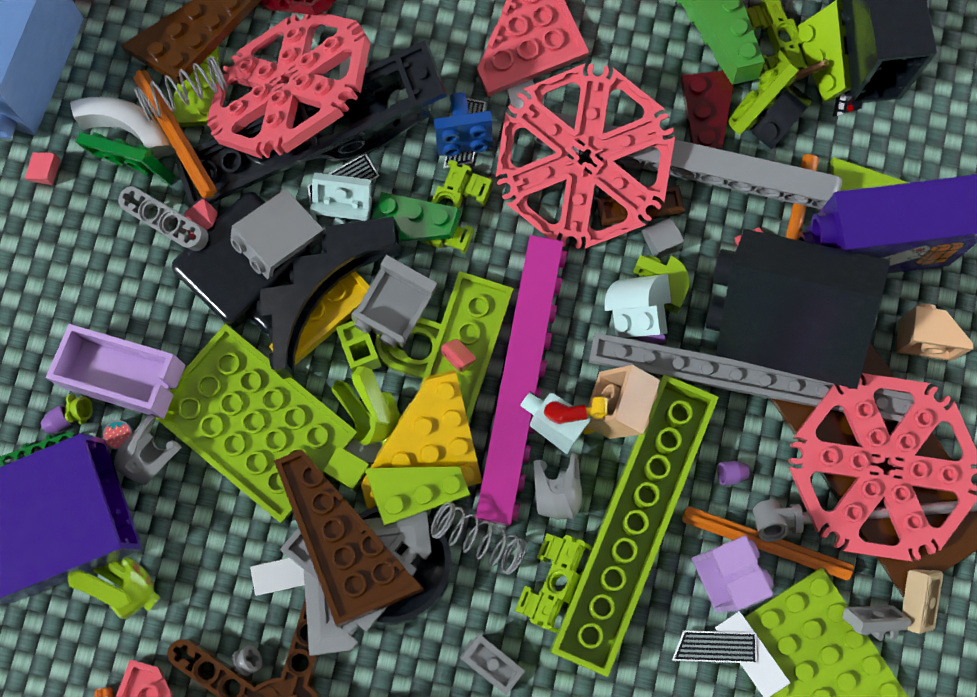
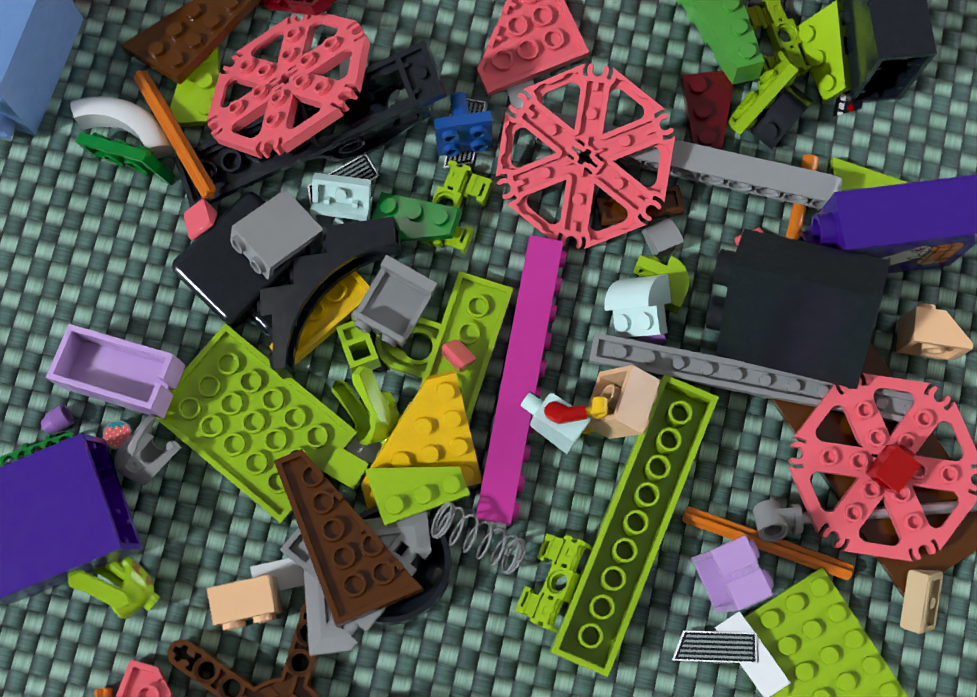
coral slope [25,153,61,186] -> none
lime plate [65,393,93,425] -> none
light grey beam [118,186,208,251] -> none
light grey piece [134,56,228,122] -> none
light grey bush [232,645,262,677] -> none
light grey plate [460,633,525,695] -> none
light grey helmet [533,453,582,520] -> none
medium lavender hose [717,461,749,486] -> none
nougat piece [793,60,829,82] -> none
light grey plate [842,605,912,641] -> none
none -> light nougat brick [207,575,283,630]
none -> red brick [865,444,921,493]

